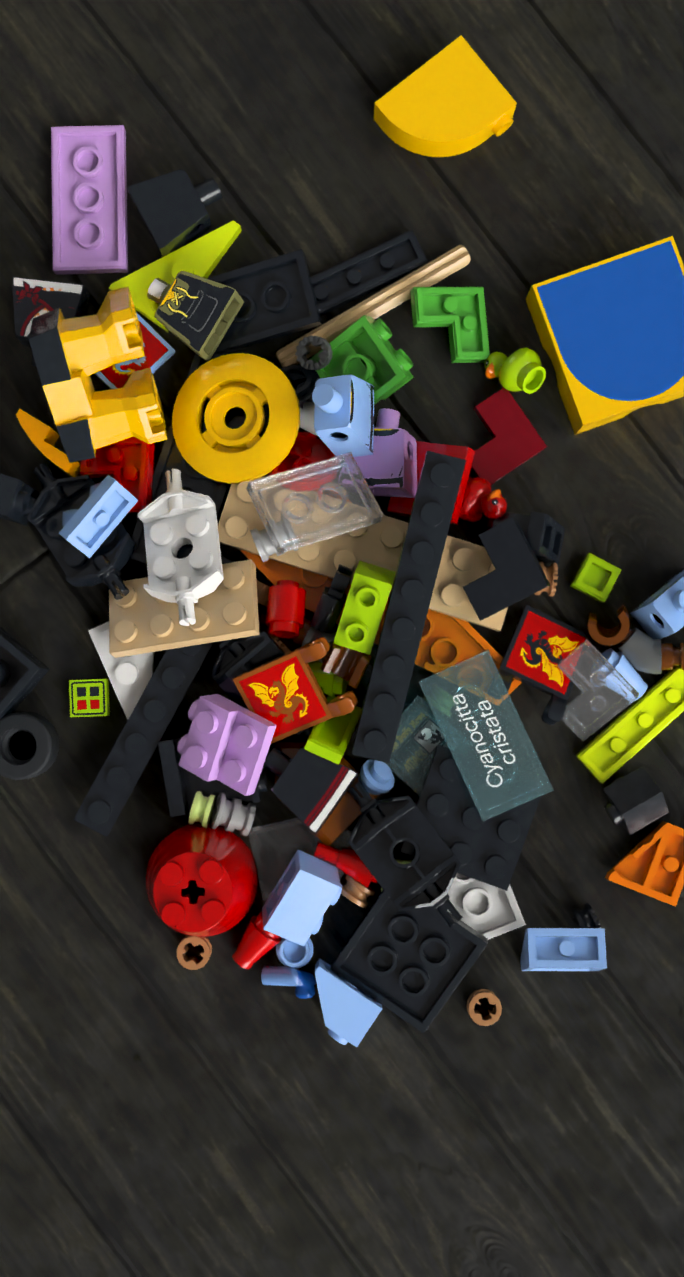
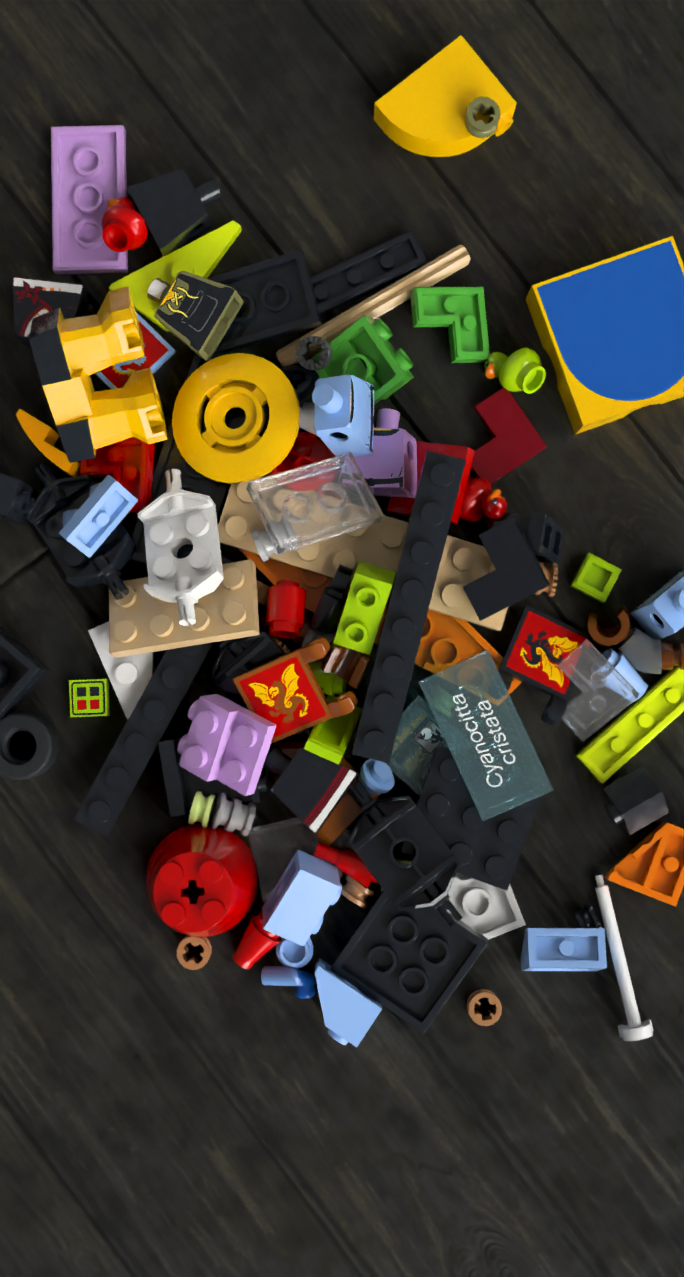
none -> red animal [101,197,148,252]
none -> olive bush [465,97,500,138]
none -> white piece [595,875,653,1041]

